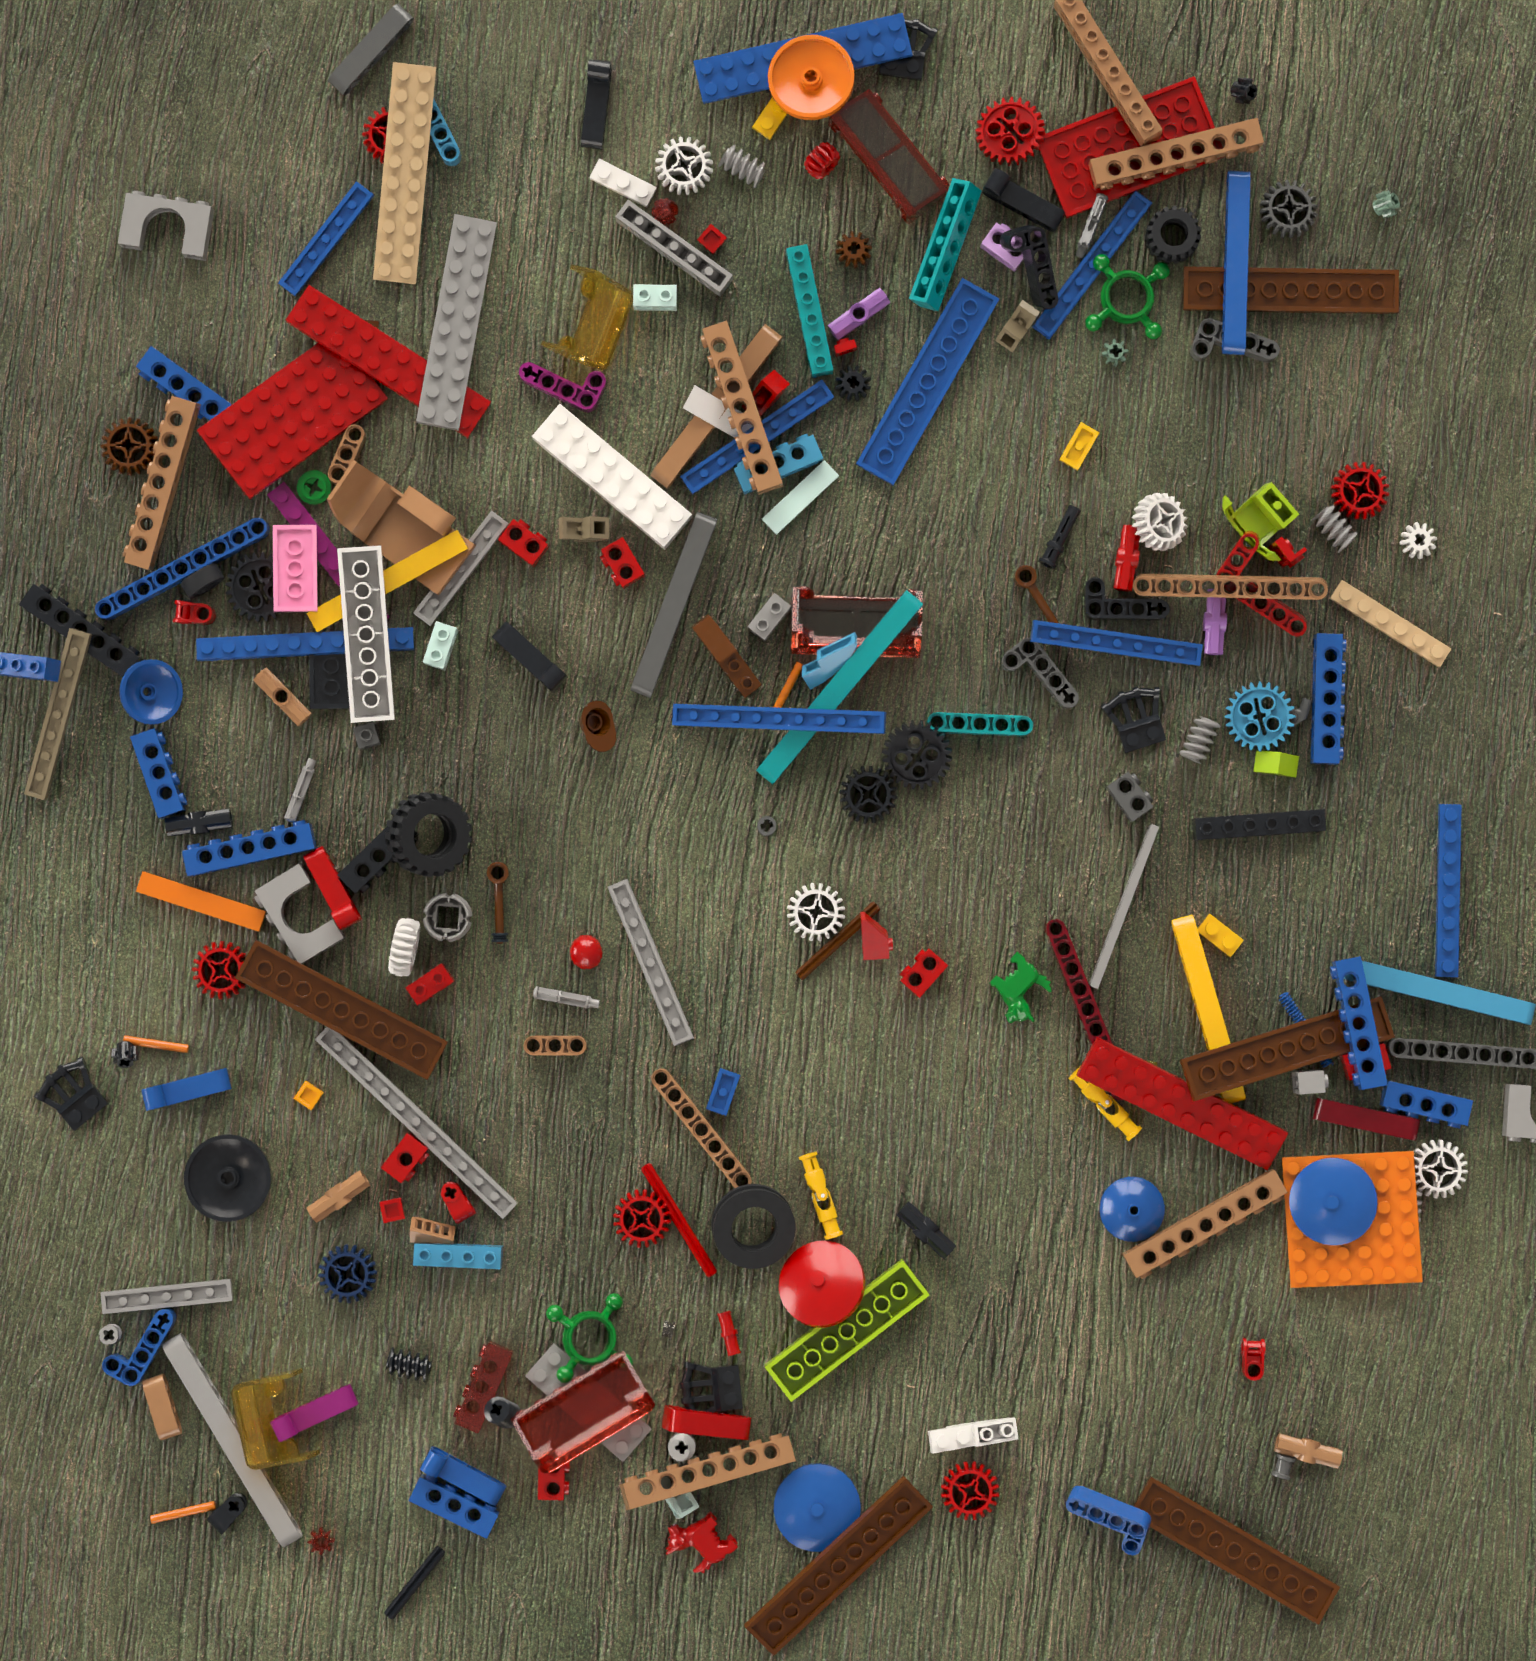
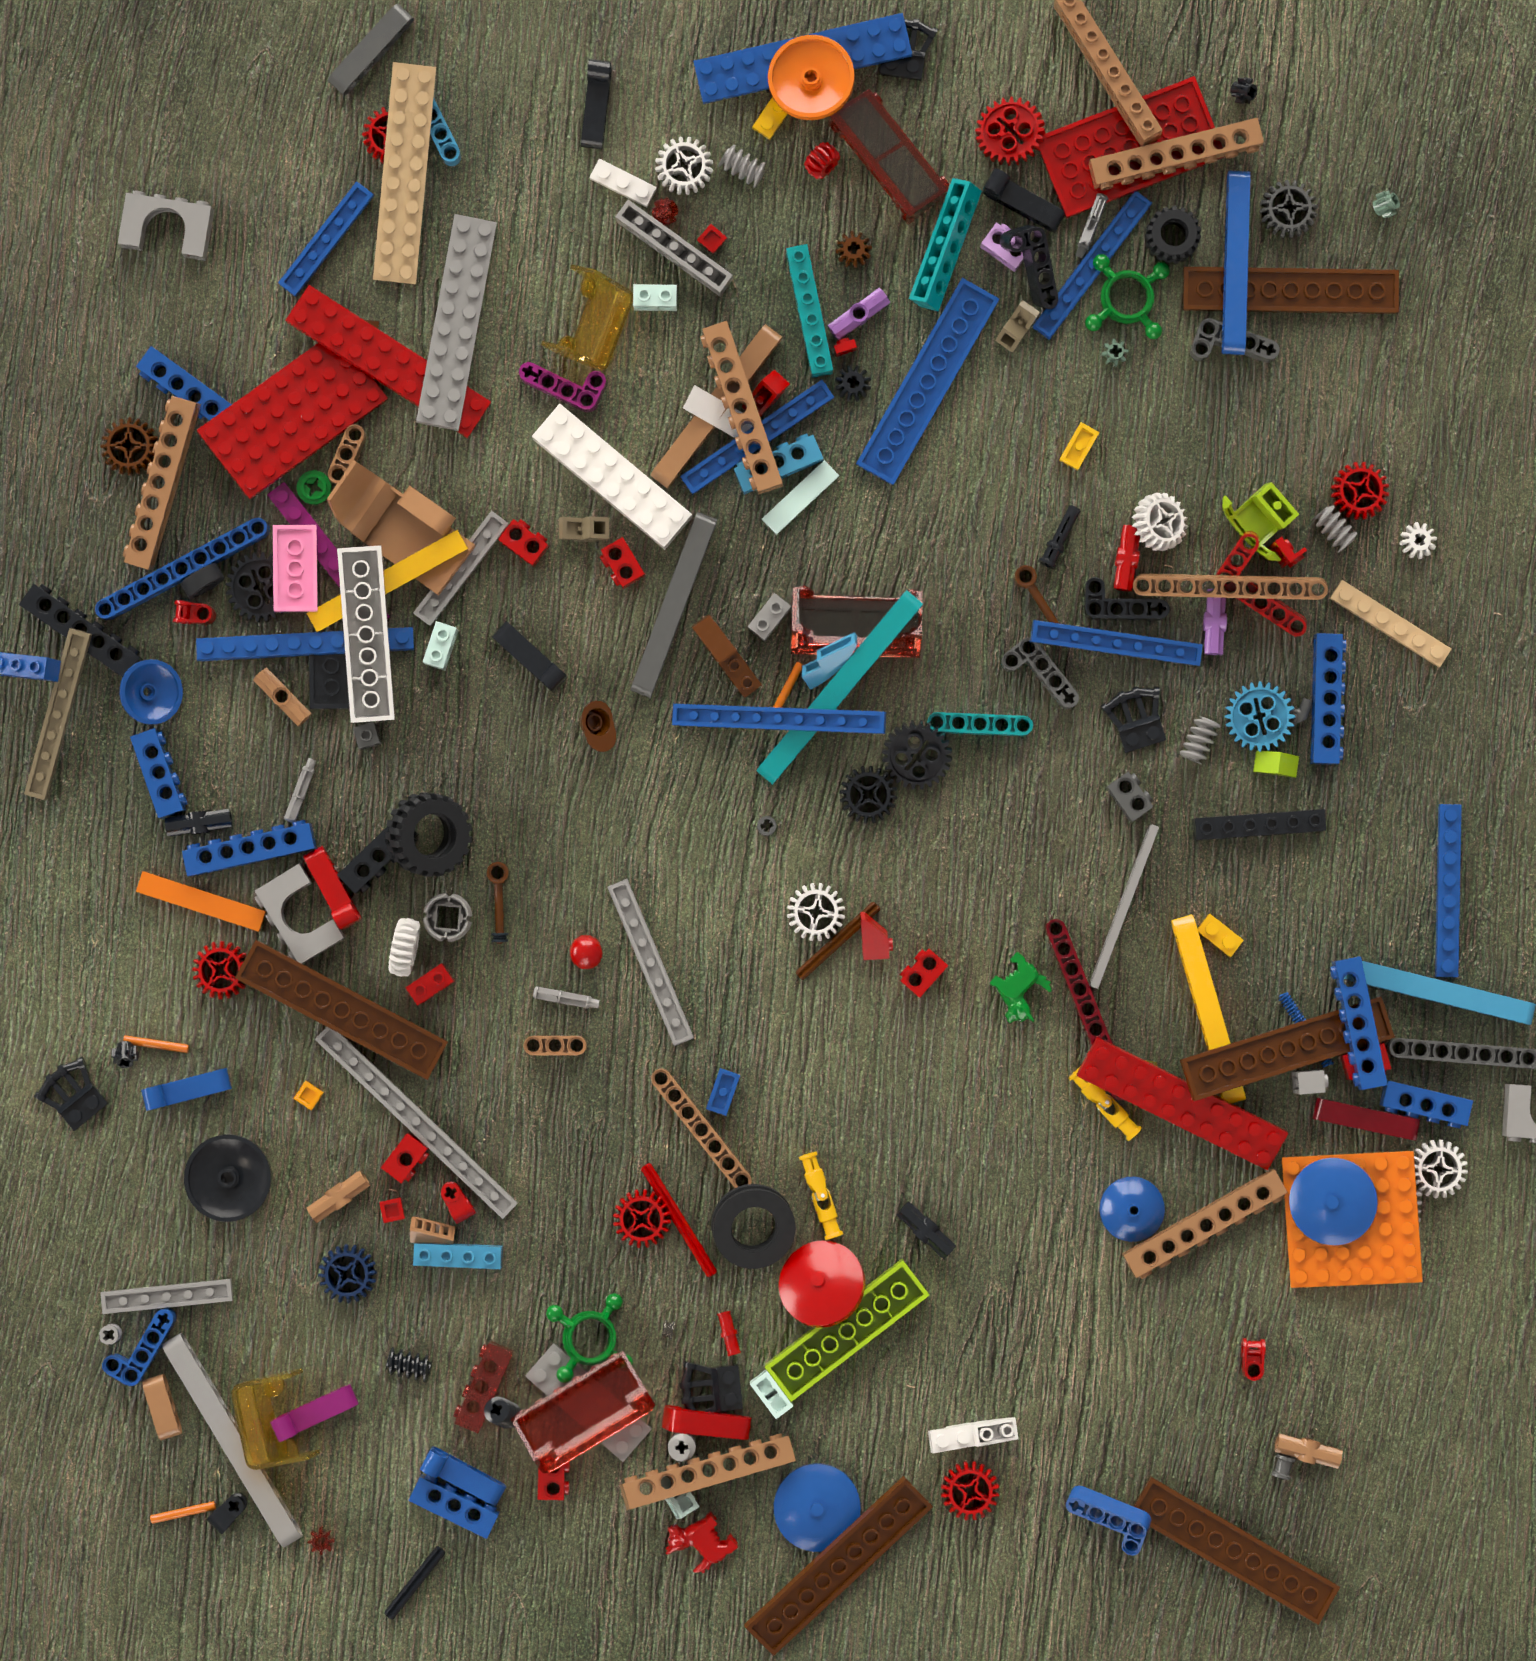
none -> light aqua brick [750,1370,793,1419]

